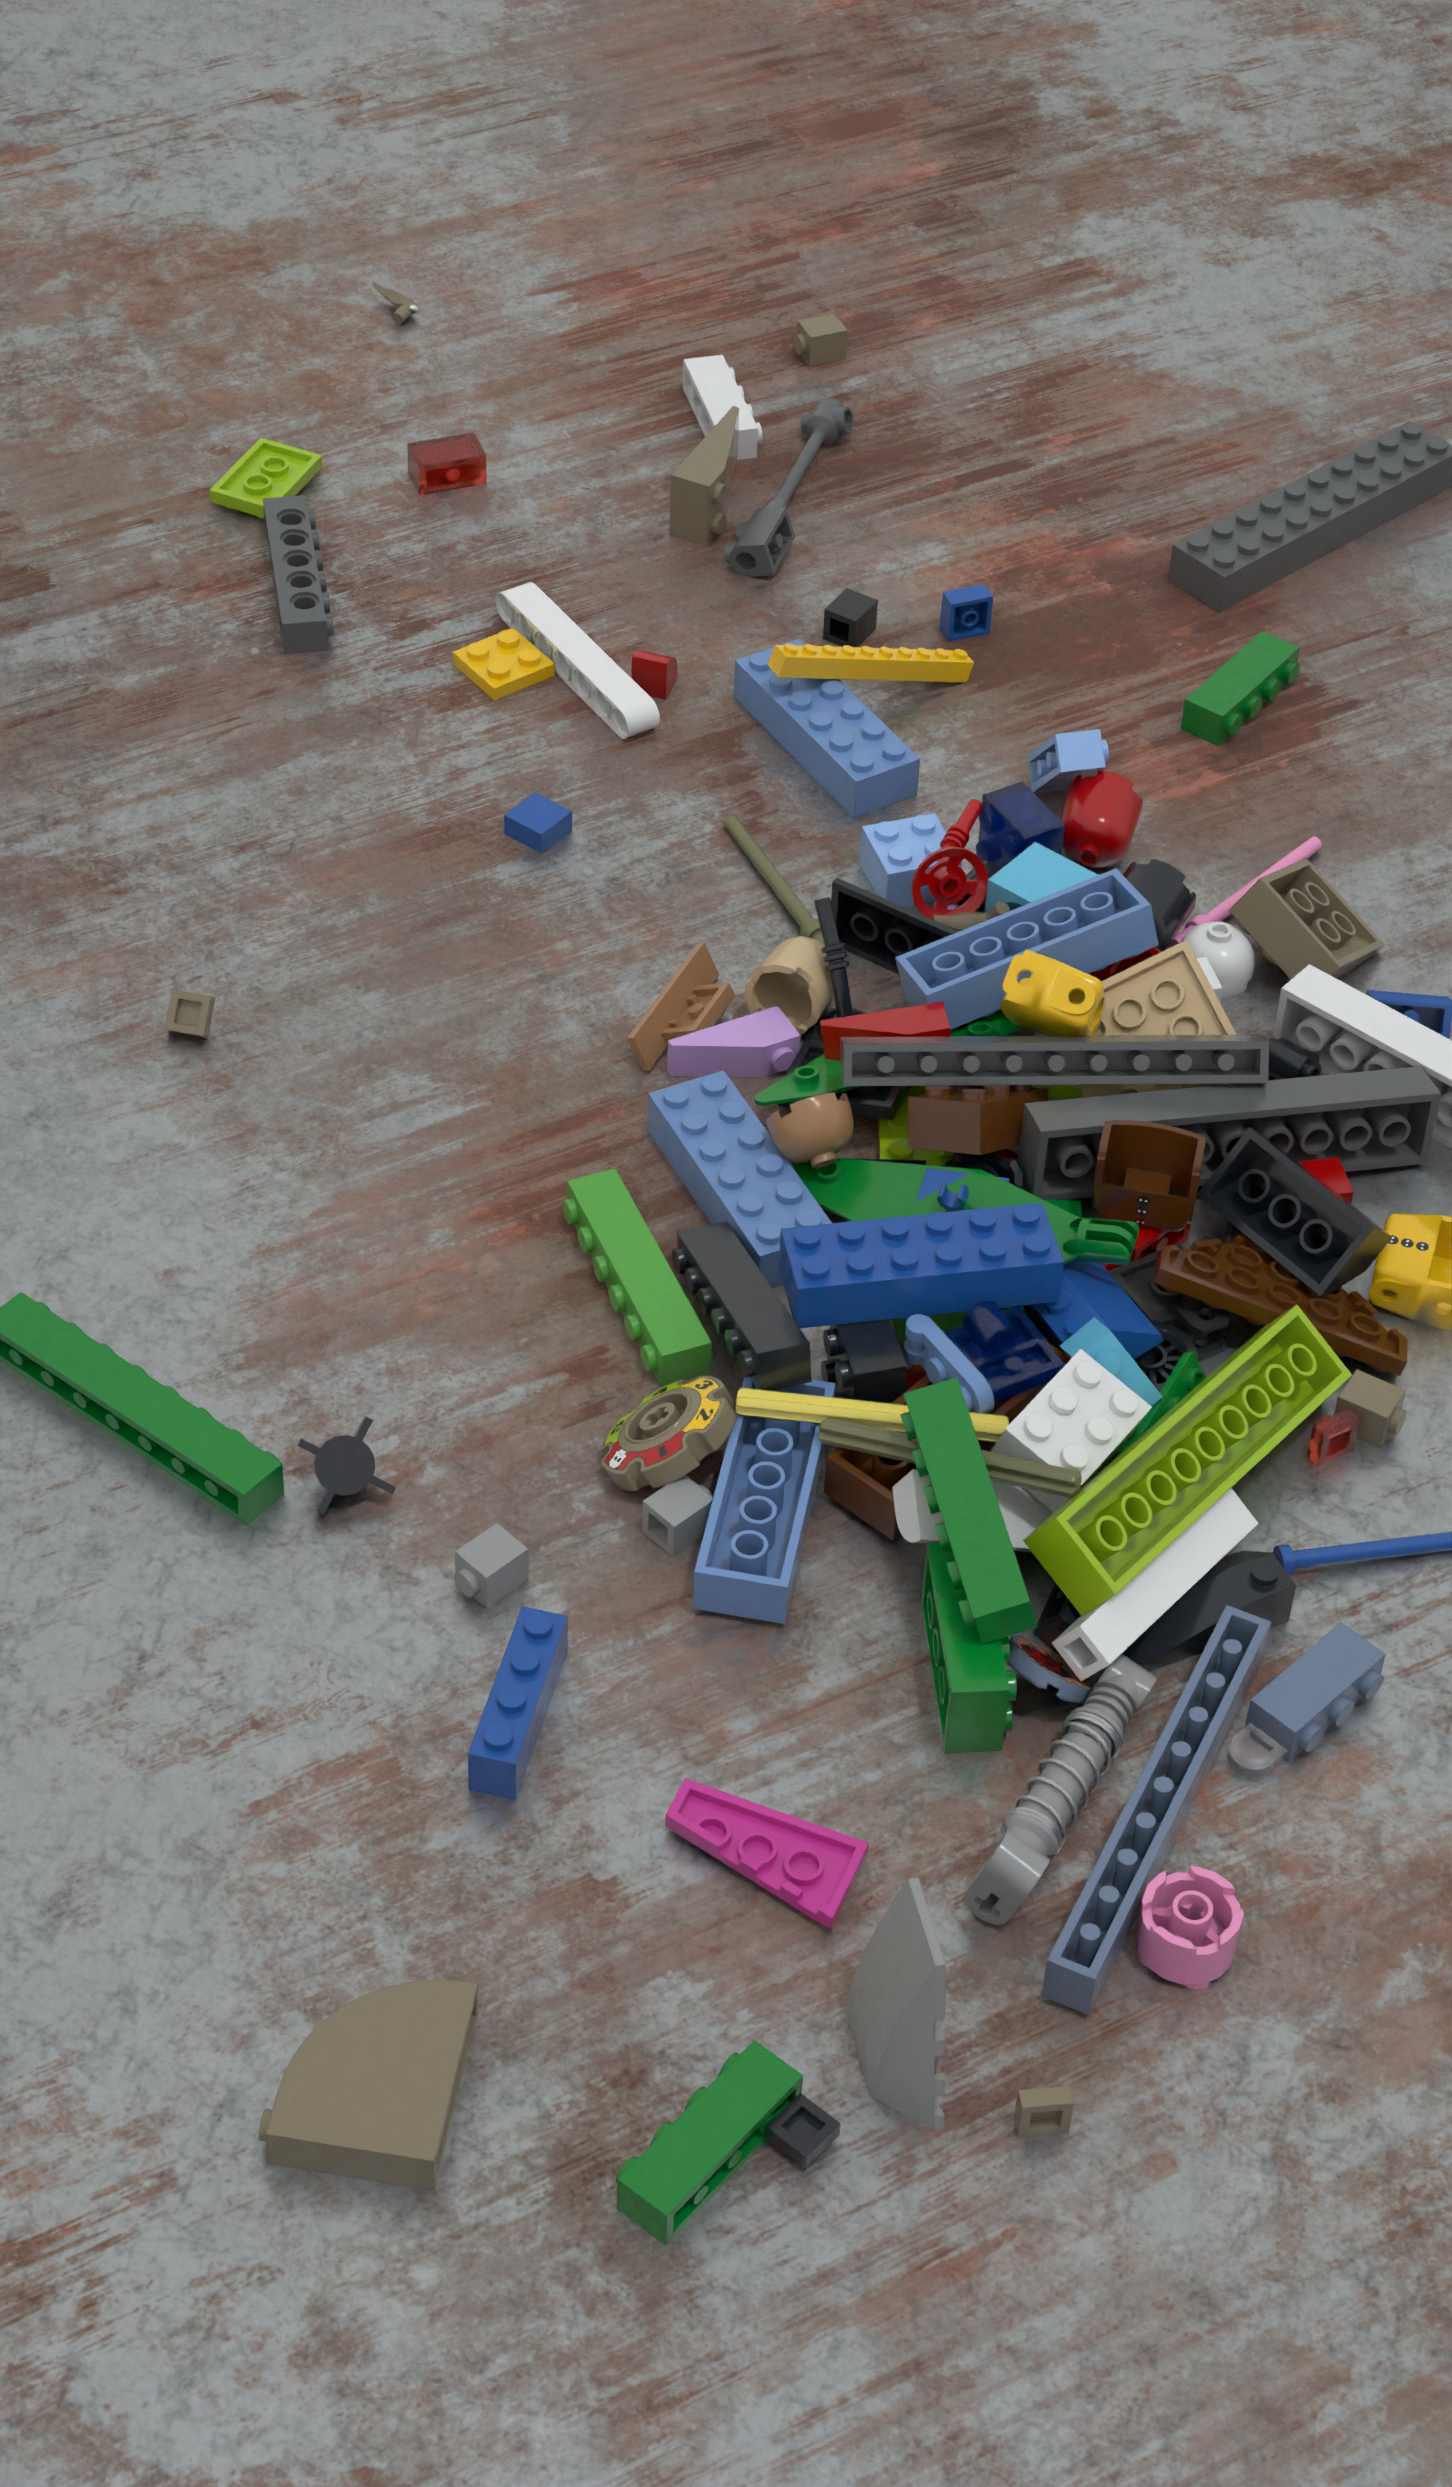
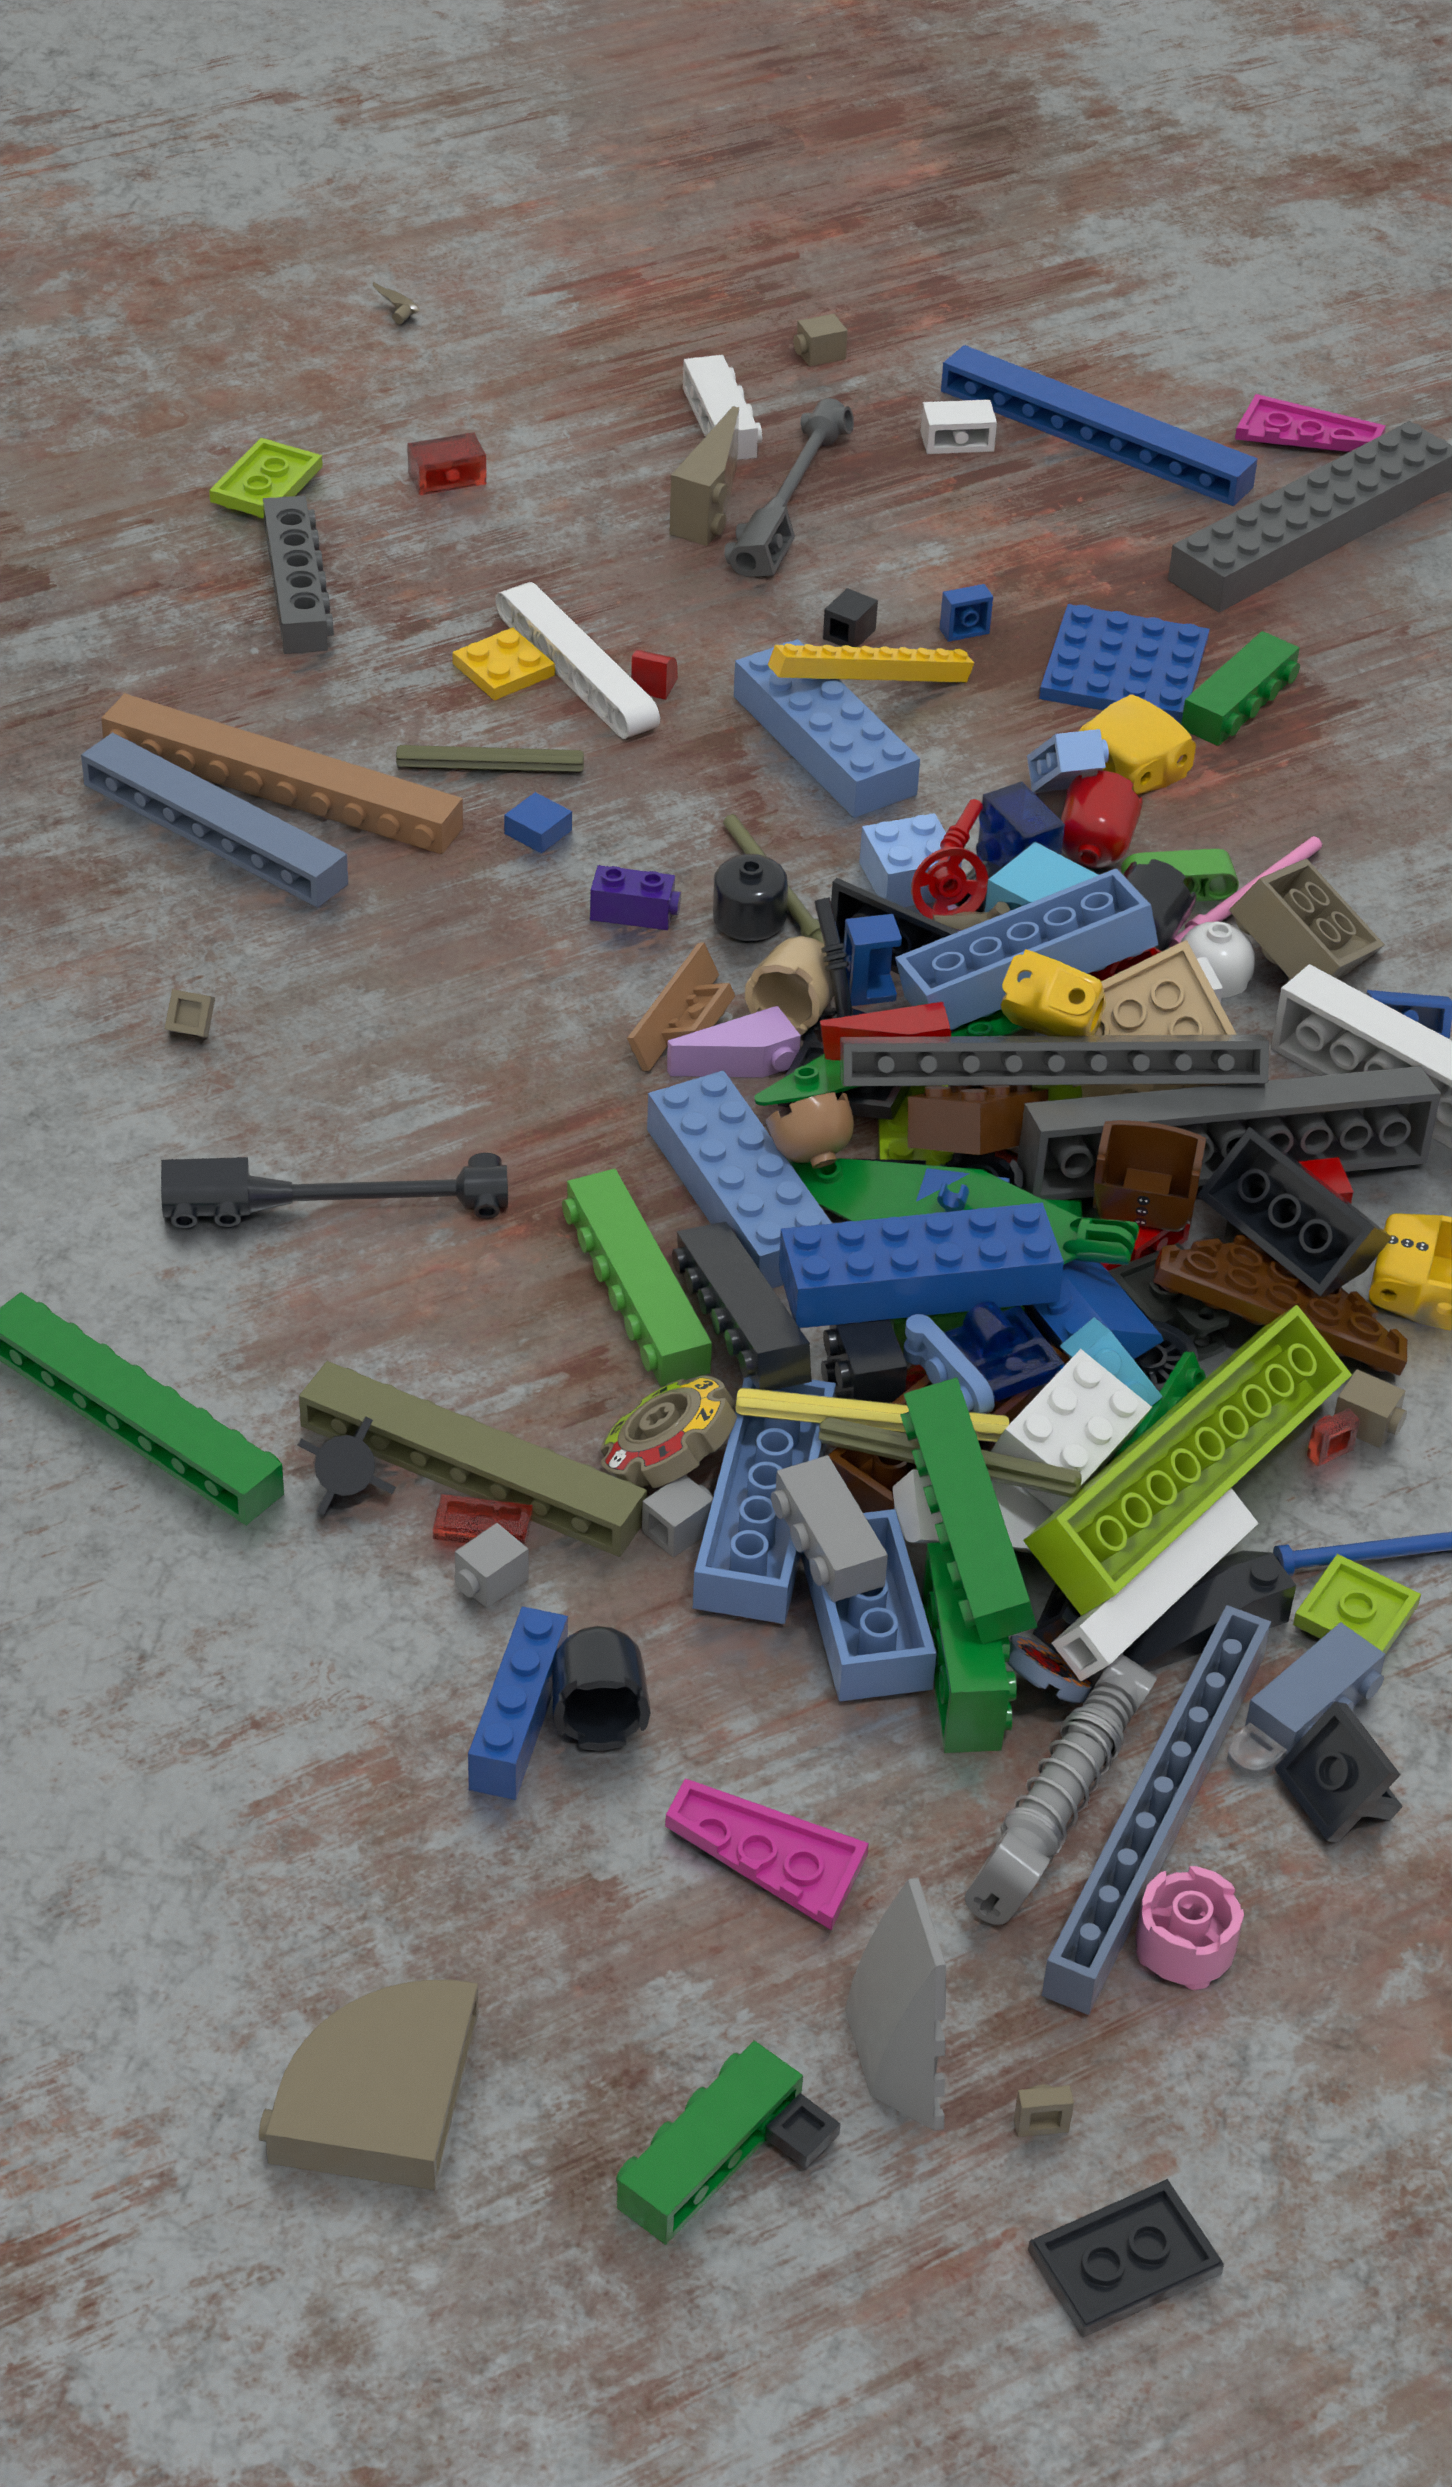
black brick [1268,1038,1322,1080] -> none
none -> sand blue brick [81,732,348,908]
none -> medium nougat brick [101,693,463,854]
none -> black bar [161,1153,508,1228]
none -> olive brick [299,1361,647,1557]
none -> olive axle [396,745,584,773]
none -> clear red plate [433,1494,533,1546]
none -> black cylinder [552,1626,651,1751]
none -> dark purple brick [590,865,681,930]
none -> black head [713,854,788,941]
none -> light grey brick [771,1455,888,1602]
none -> medium blue brick [801,1509,937,1702]
none -> blue panel [843,914,902,1006]
none -> white brick [921,400,997,454]
none -> blue brick [941,345,1258,507]
none -> black tile [1028,2179,1224,2338]
none -> blue plate [1039,604,1210,724]
none -> yellow piece [1079,694,1196,795]
none -> bright green beam [1121,849,1239,902]
none -> dark pink wing [1235,394,1386,452]
none -> black bracket [1274,1701,1403,1843]
none -> lime plate [1293,1554,1421,1654]

